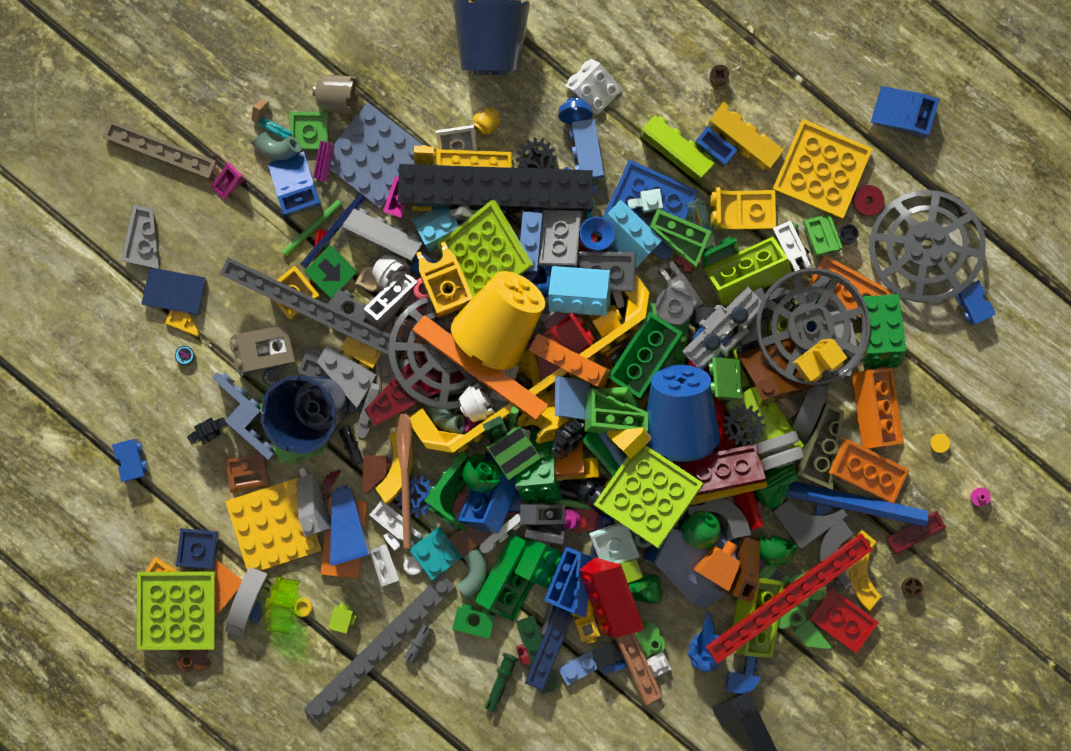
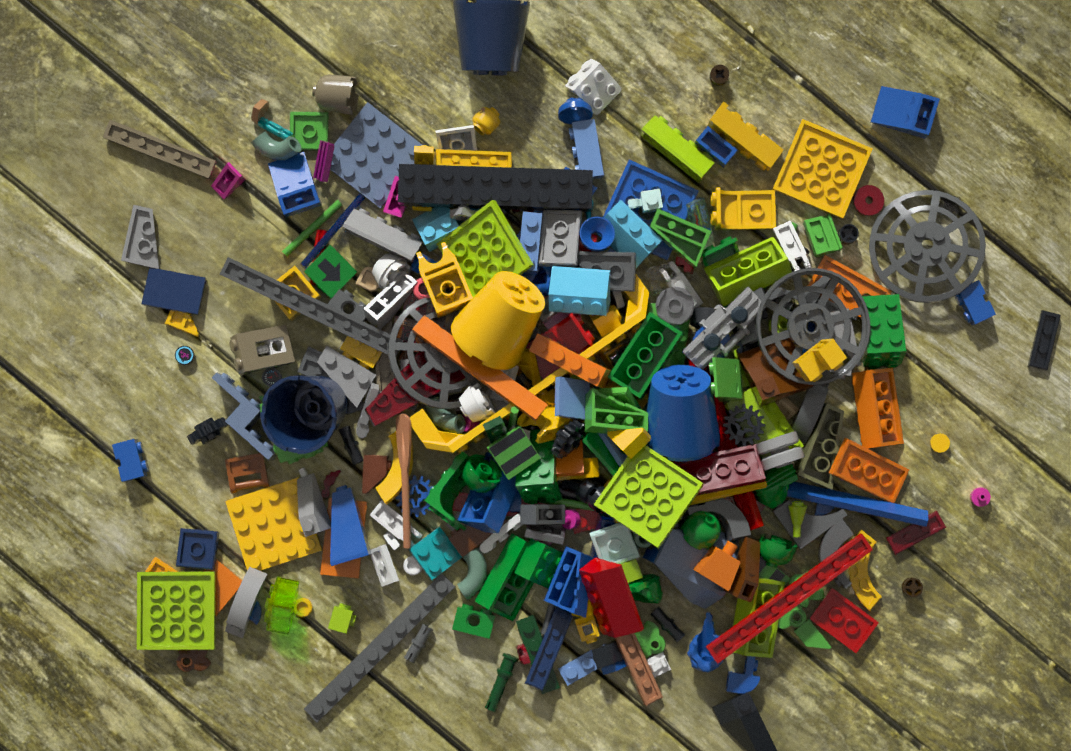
black gear [516,137,557,169] -> none
none -> black pin [650,606,685,643]
none -> lime cone [788,501,807,537]
none -> black tile [1028,310,1061,371]

